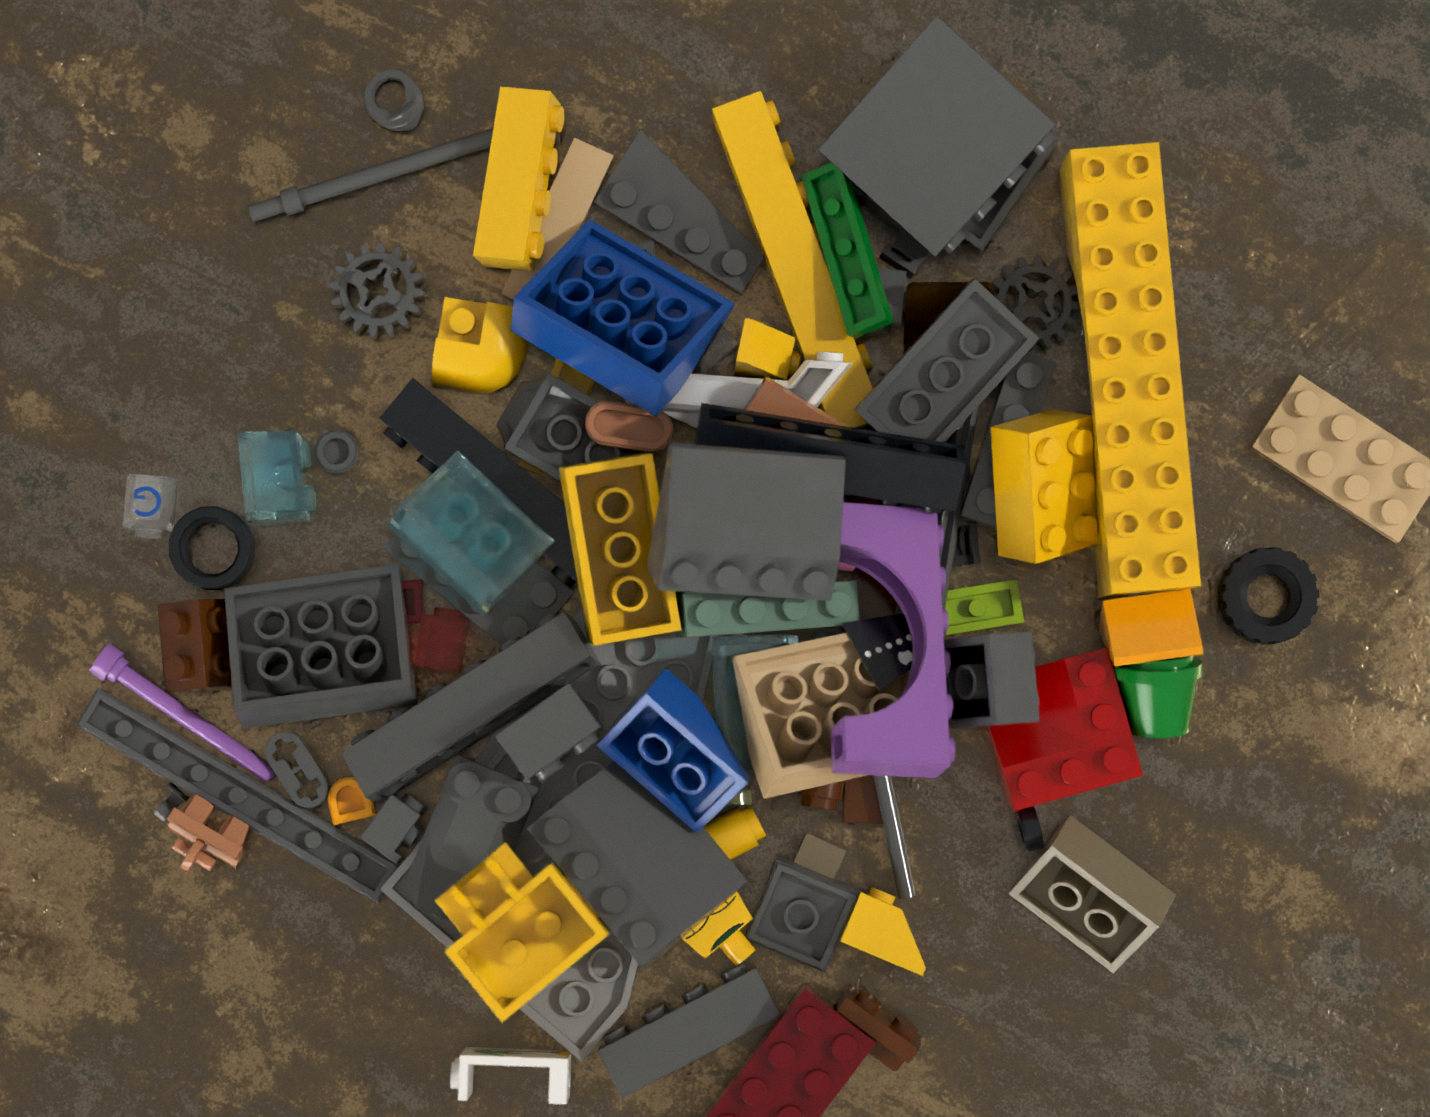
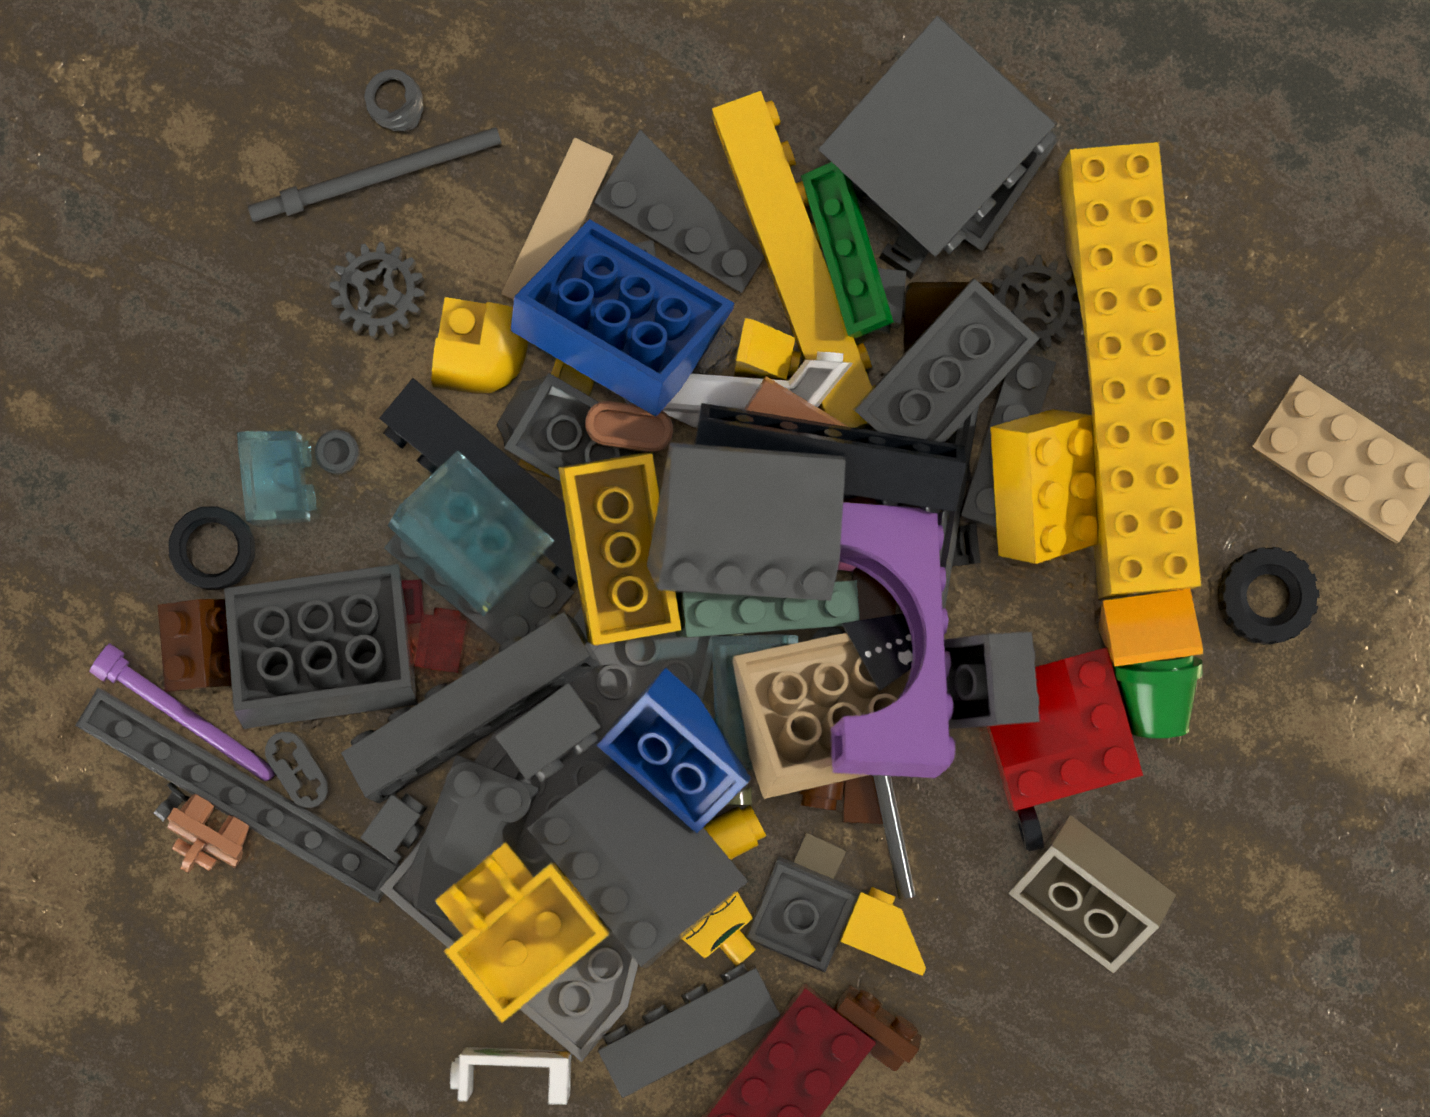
clear brick [123,474,178,540] -> none
light orange tile [328,777,377,826] -> none
yellow brick [473,86,564,272] -> none
lime plate [944,579,1024,636] -> none

